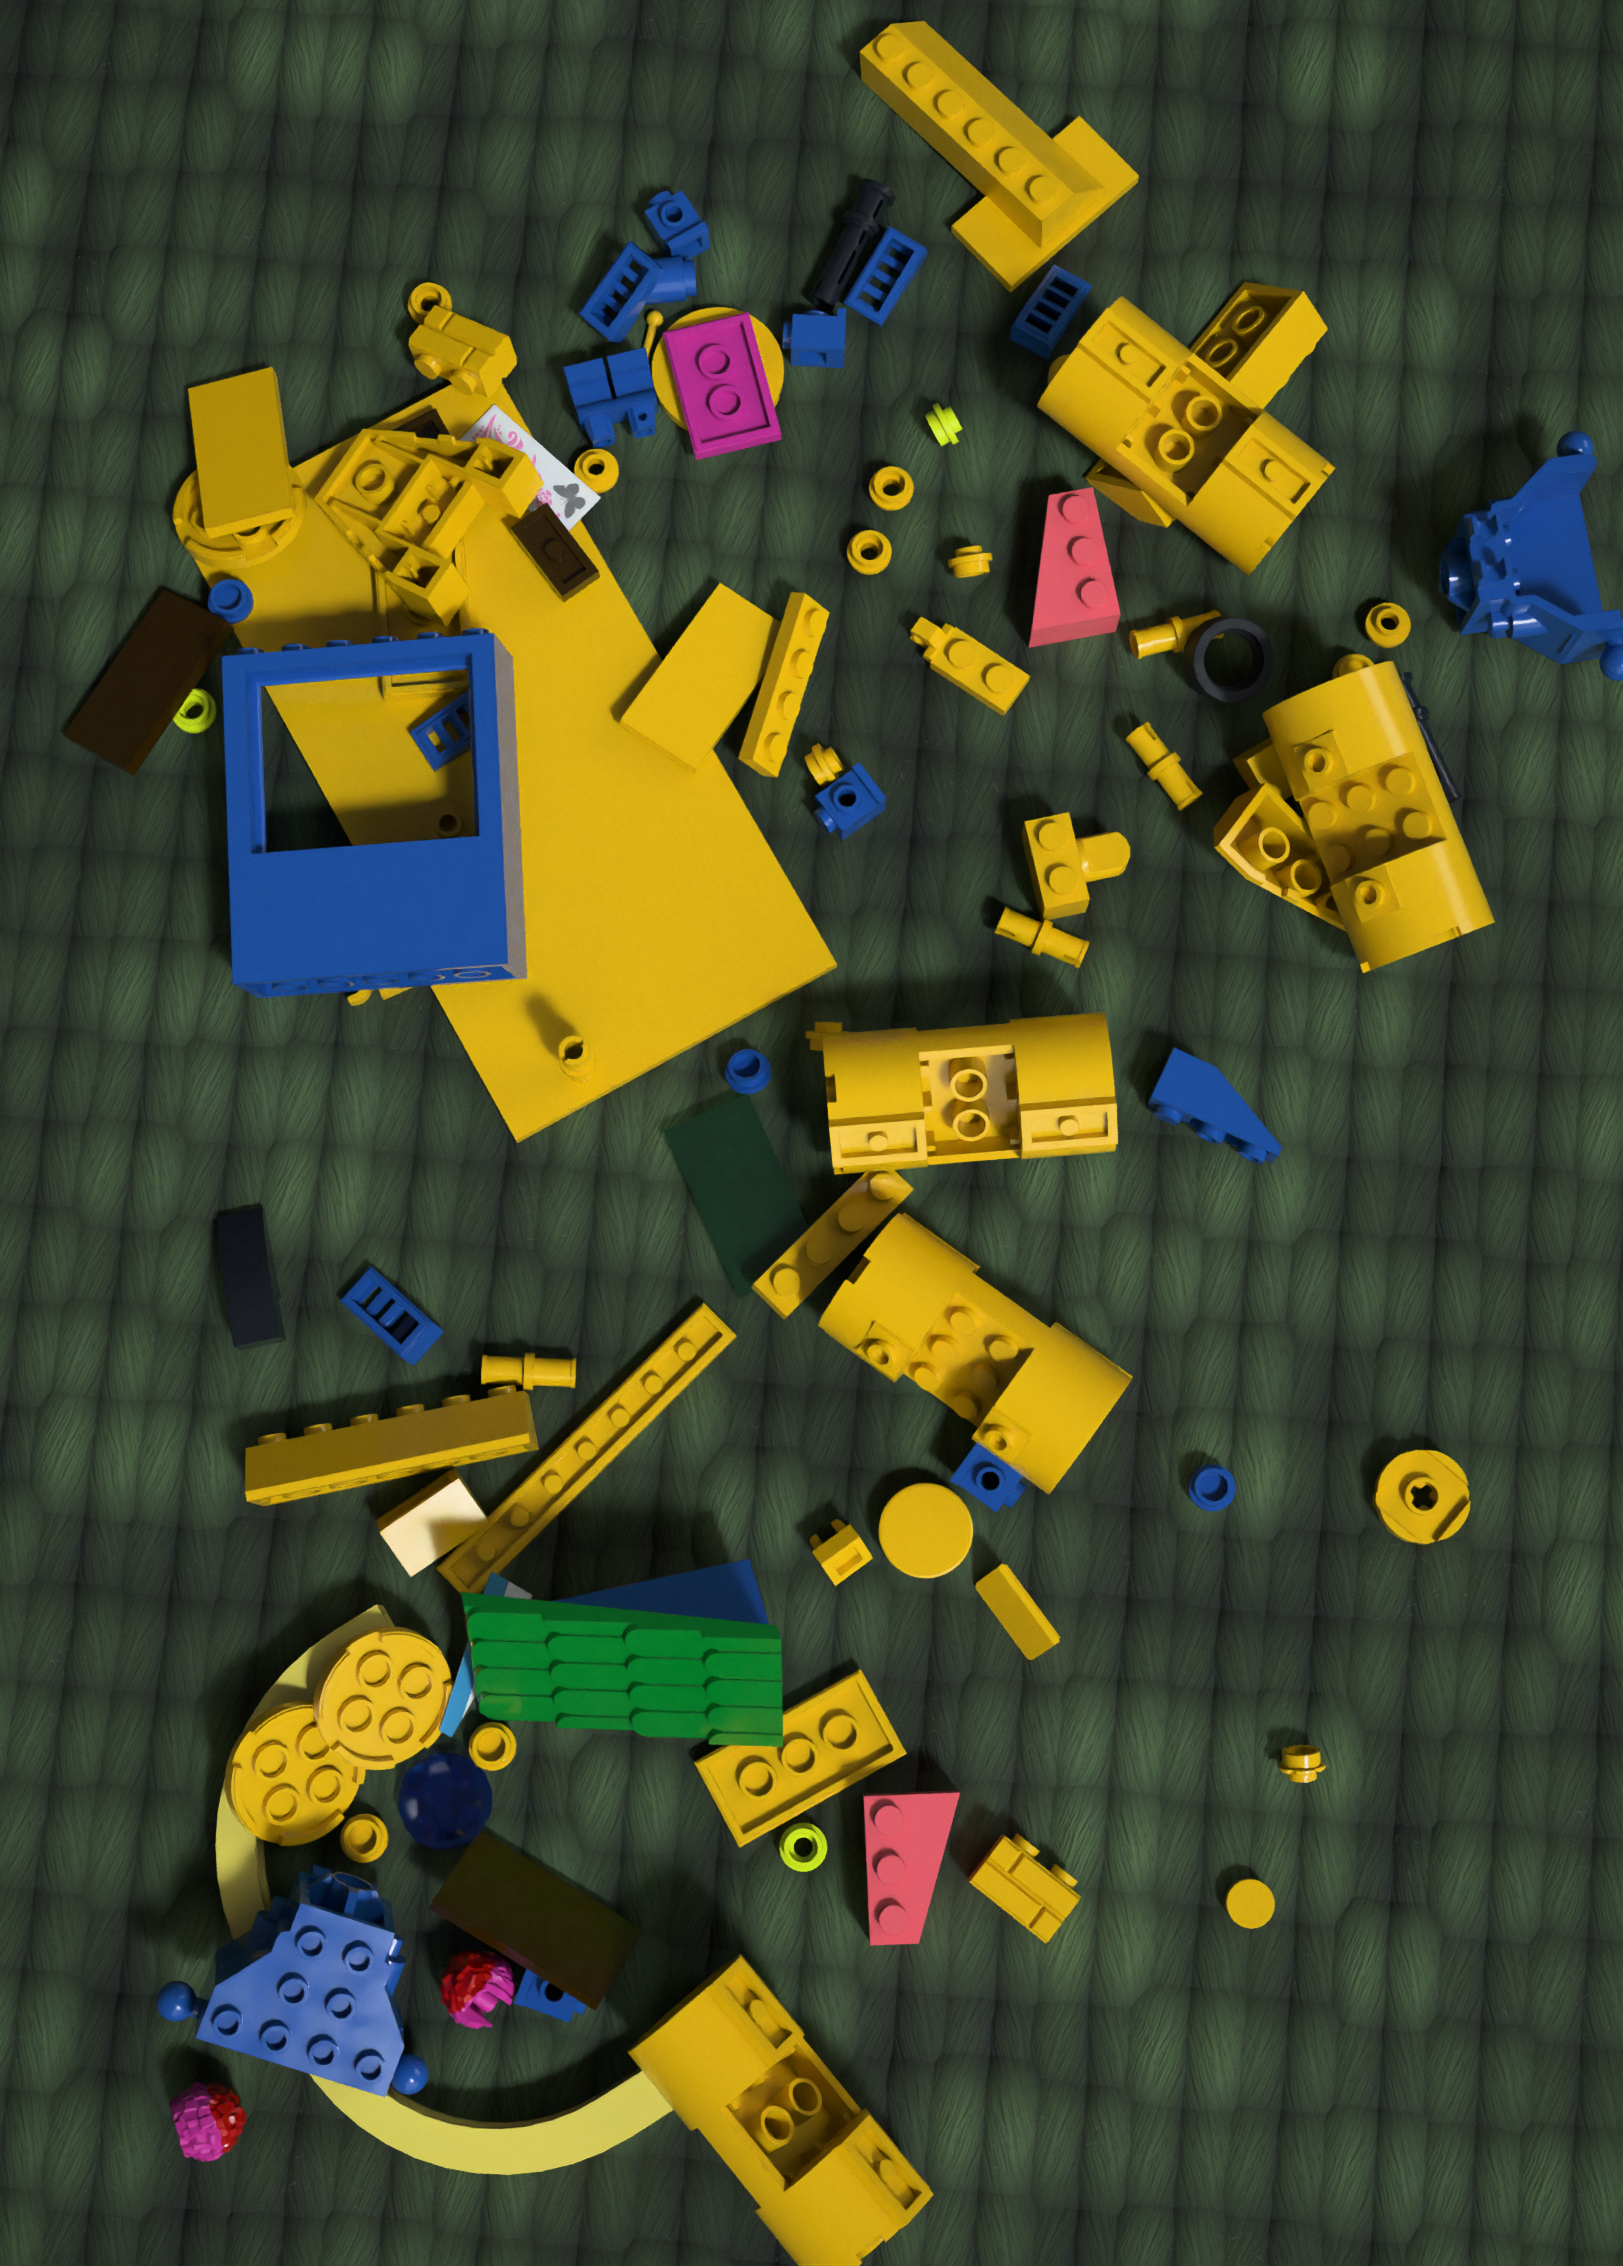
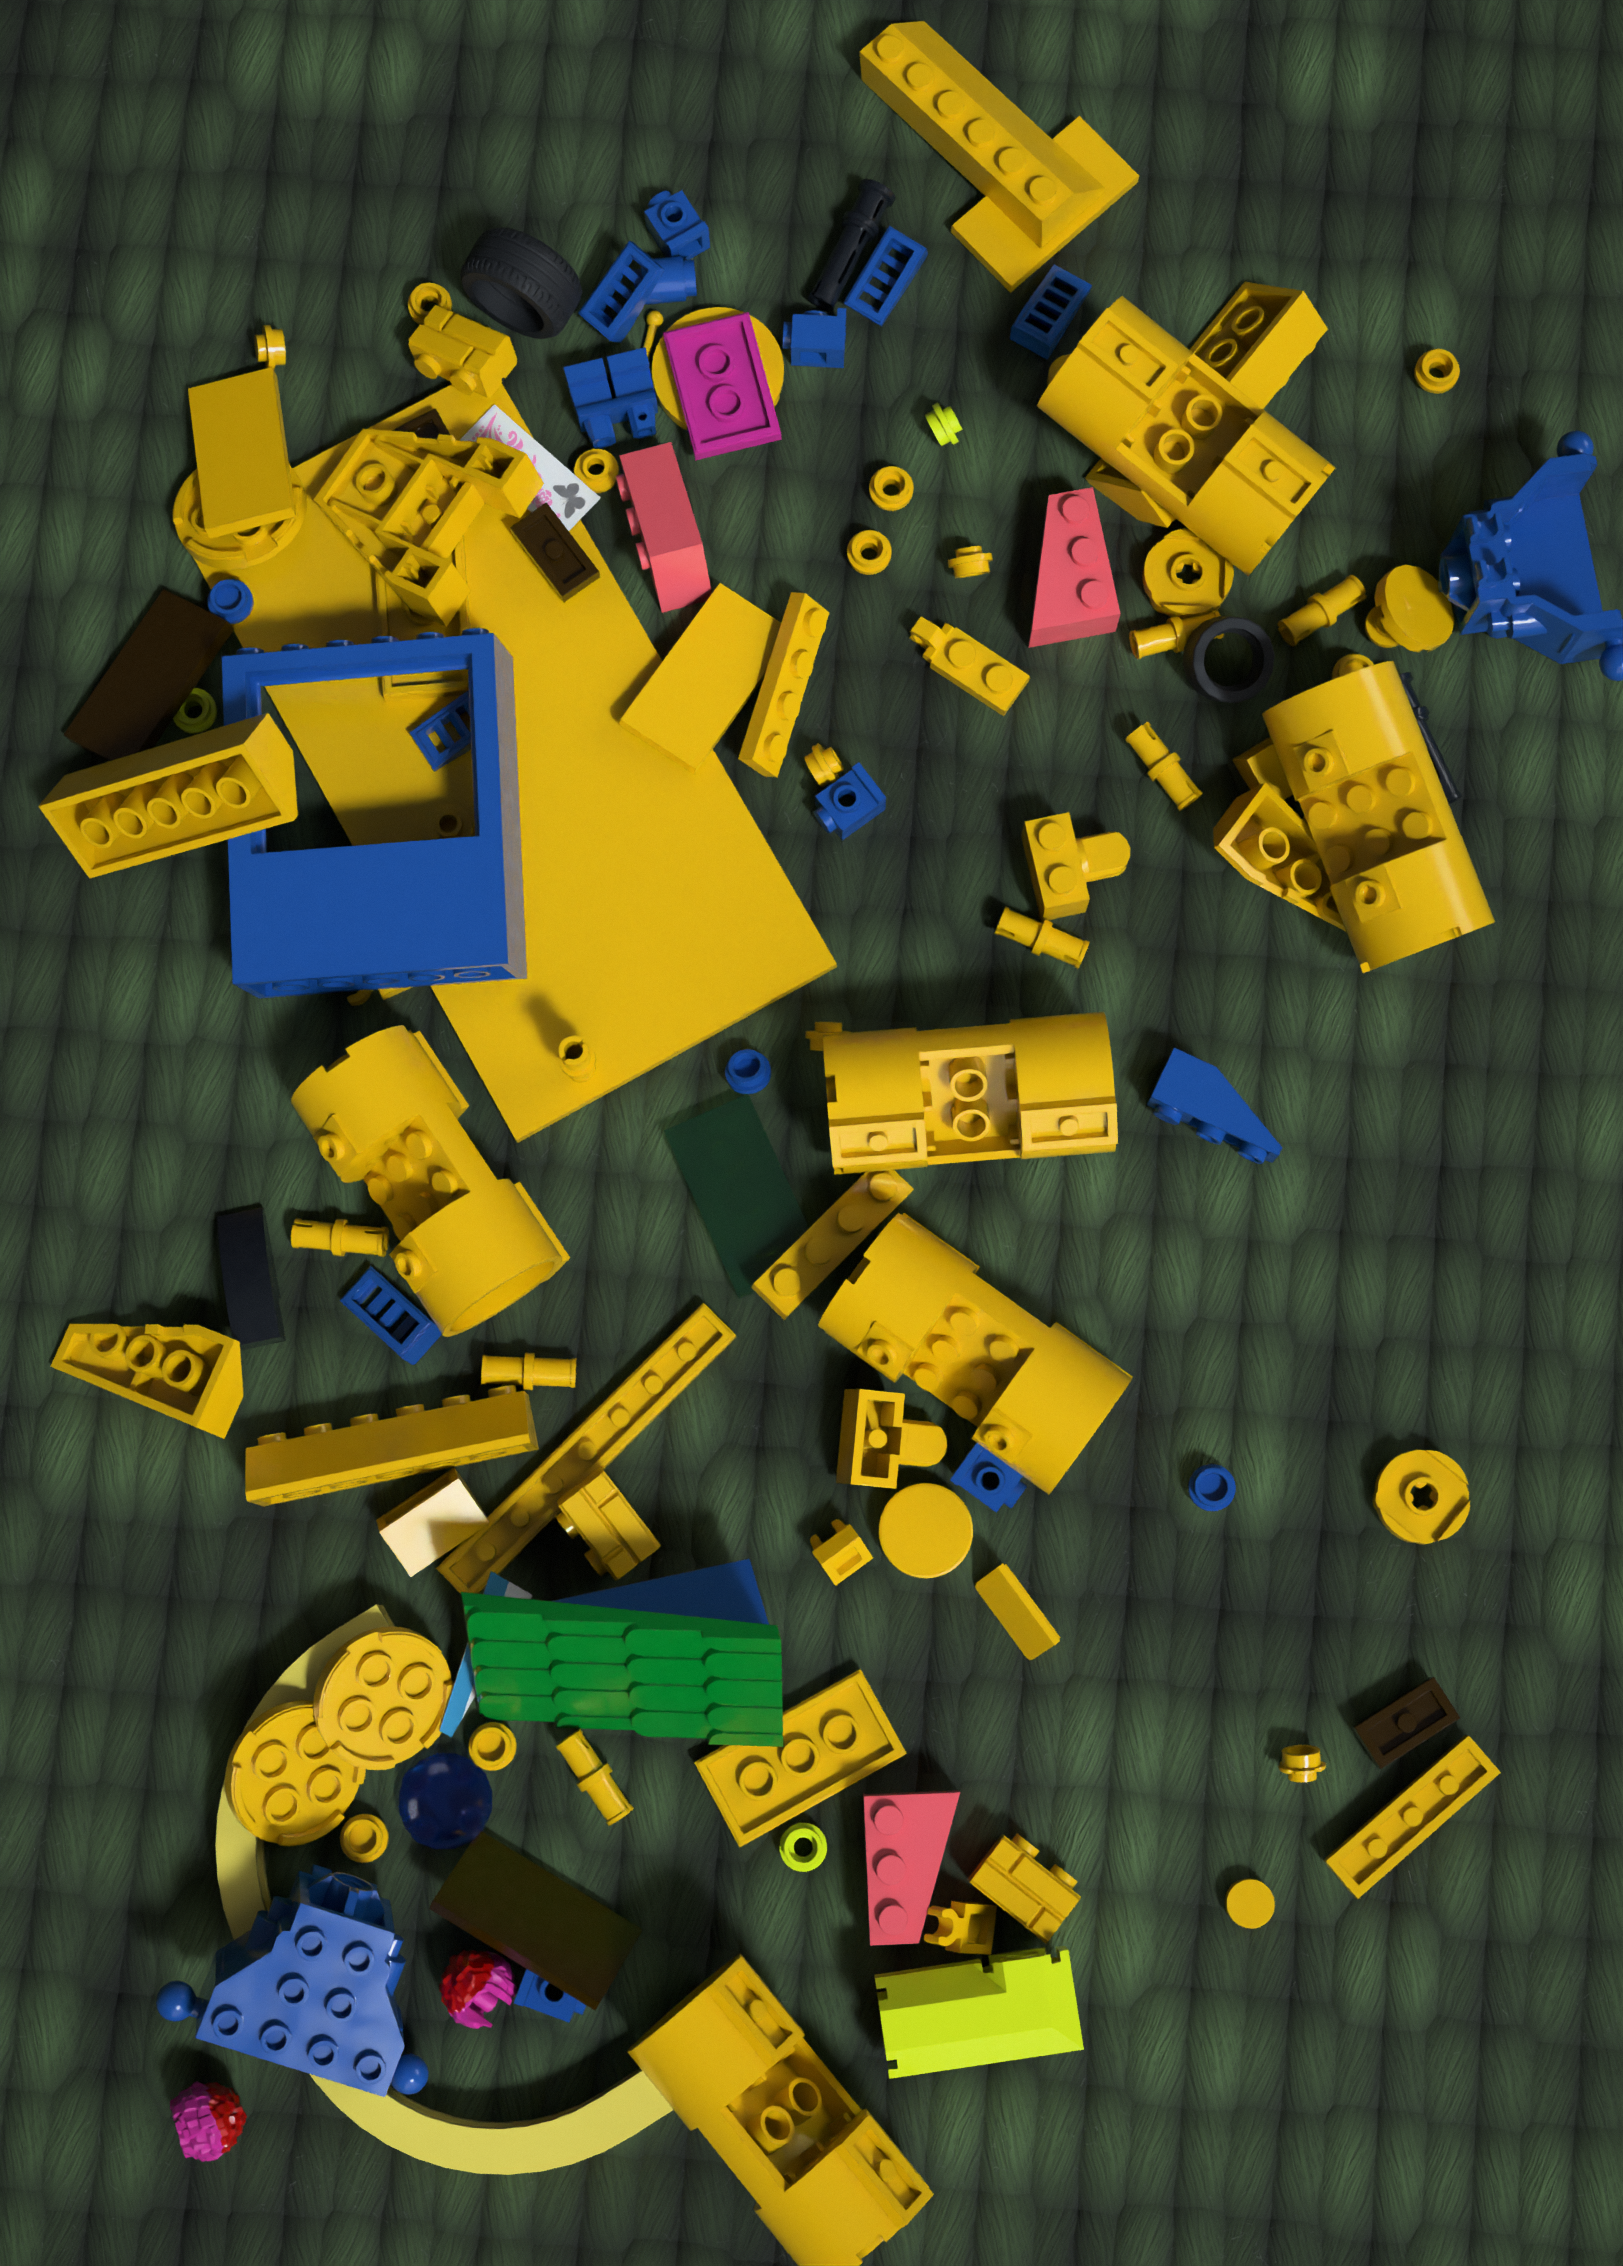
none -> yellow slope [38,713,298,879]
none -> yellow wedge [50,1324,244,1439]
none -> yellow plate [255,325,286,370]
none -> yellow cylinder [291,1025,570,1337]
none -> yellow pin [291,1218,389,1257]
none -> black tyre [460,227,582,339]
none -> yellow pin [555,1728,634,1826]
none -> yellow brick [556,1467,661,1581]
none -> coral wedge [615,442,712,613]
none -> yellow brick [836,1389,947,1489]
none -> neon yellow brick [874,1946,1084,2079]
none -> yellow plate [924,1901,997,1955]
none -> yellow plate [1142,529,1234,619]
none -> yellow pin [1277,575,1367,646]
none -> yellow plate [1323,1735,1501,1899]
none -> dark brown plate [1351,1677,1460,1769]
none -> yellow tile [1374,564,1454,652]
none -> yellow plate [1414,349,1460,394]

